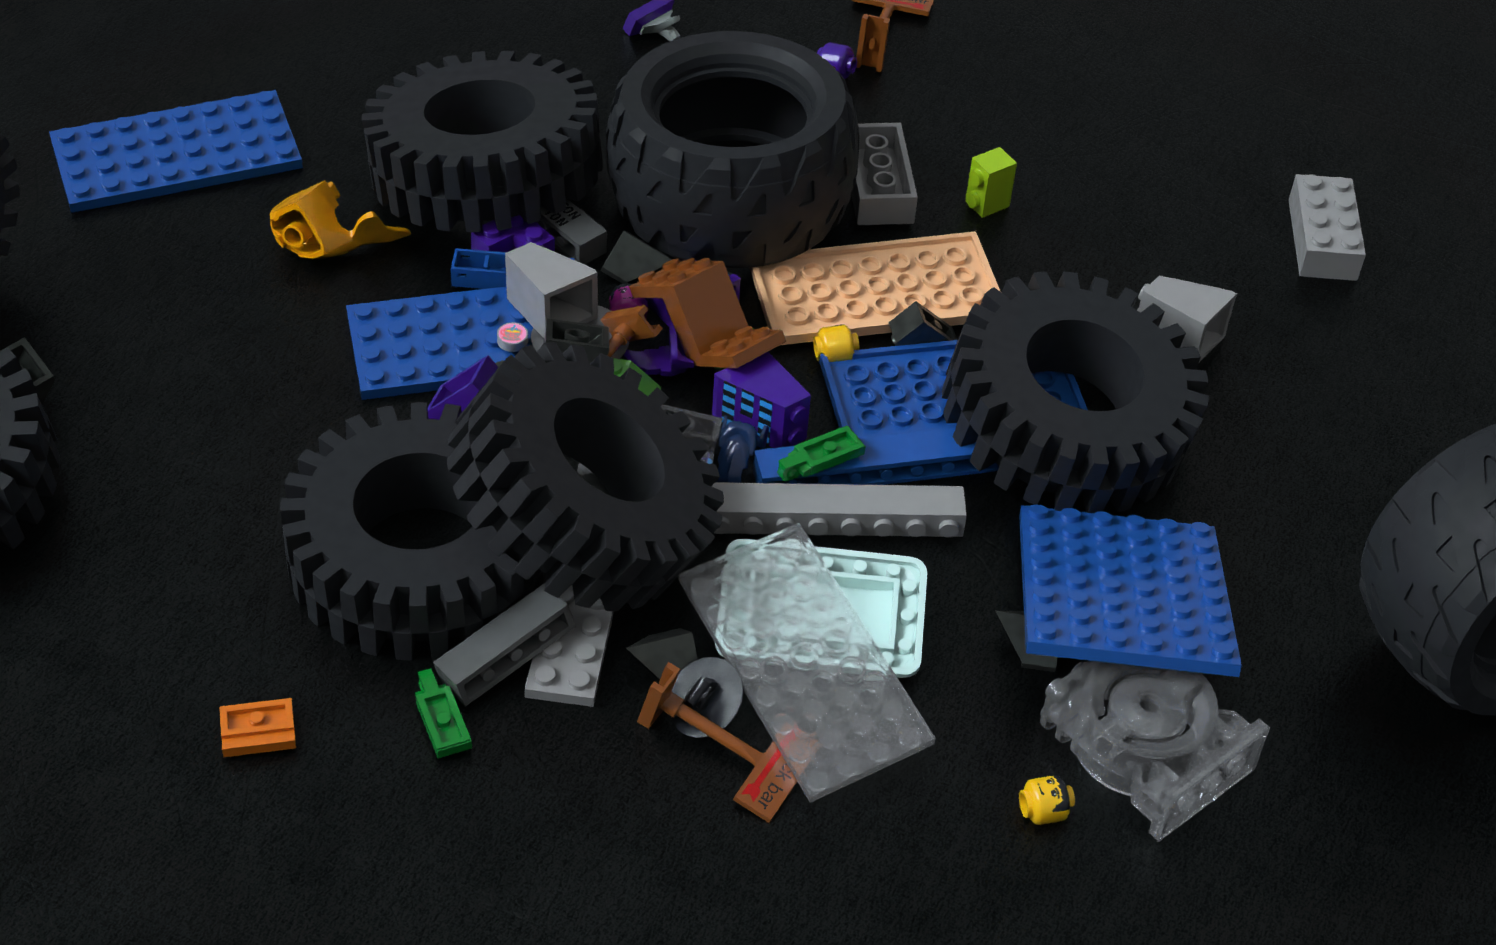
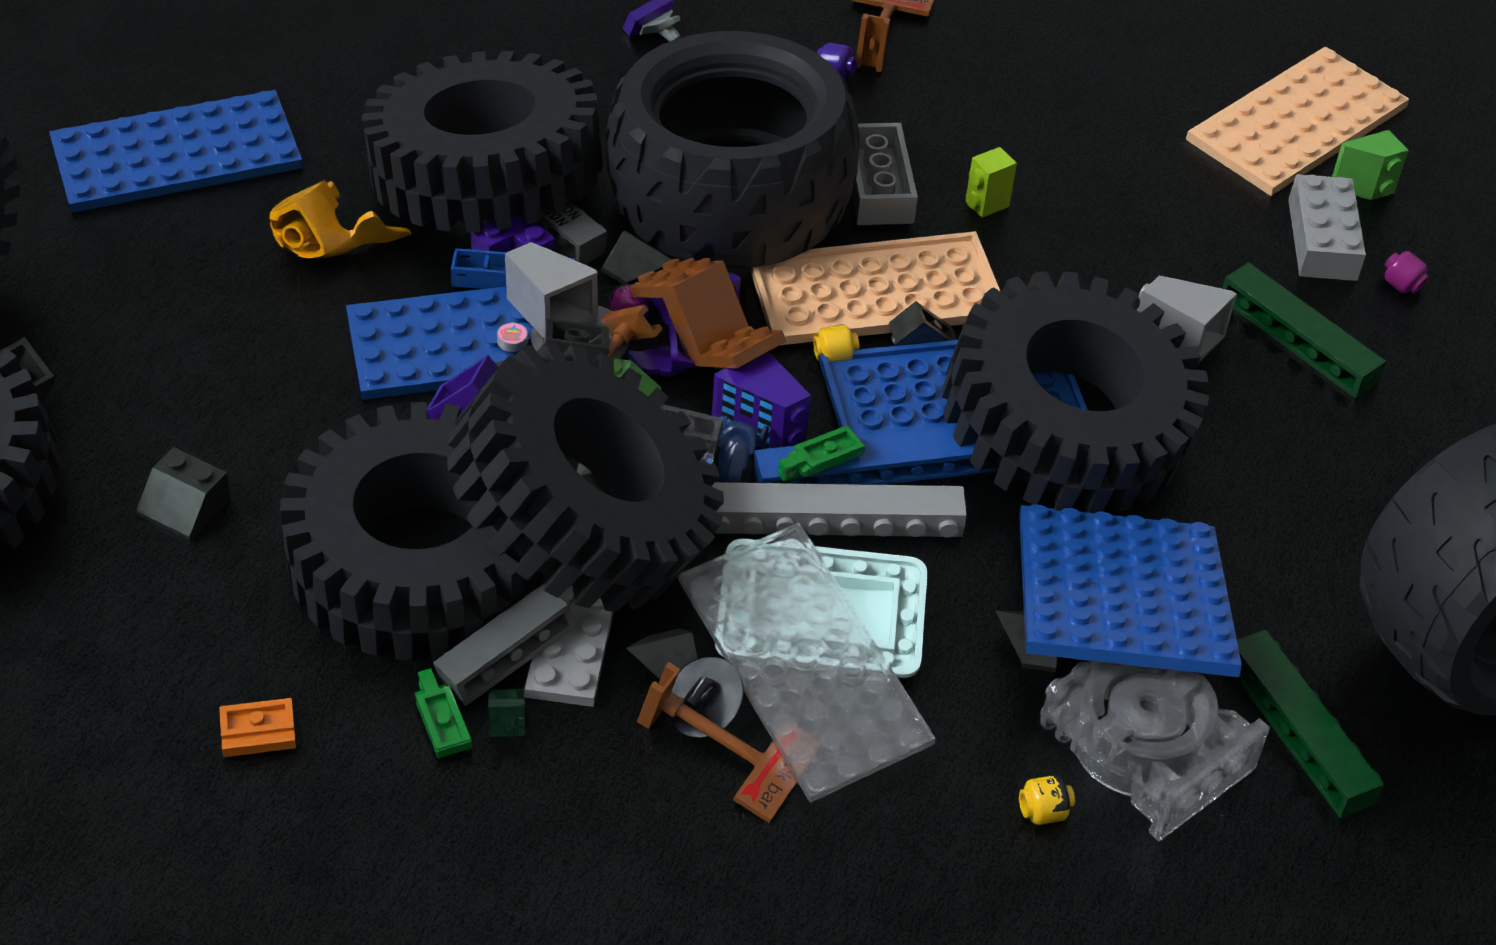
none -> pearl dark grey slope [136,447,231,541]
none -> clear green slope [488,689,525,737]
none -> light nougat plate [1186,47,1409,196]
none -> dark green brick [1222,262,1386,399]
none -> dark green brick [1236,630,1384,819]
none -> bright green slope [1332,130,1408,200]
none -> magenta head [1384,251,1429,294]

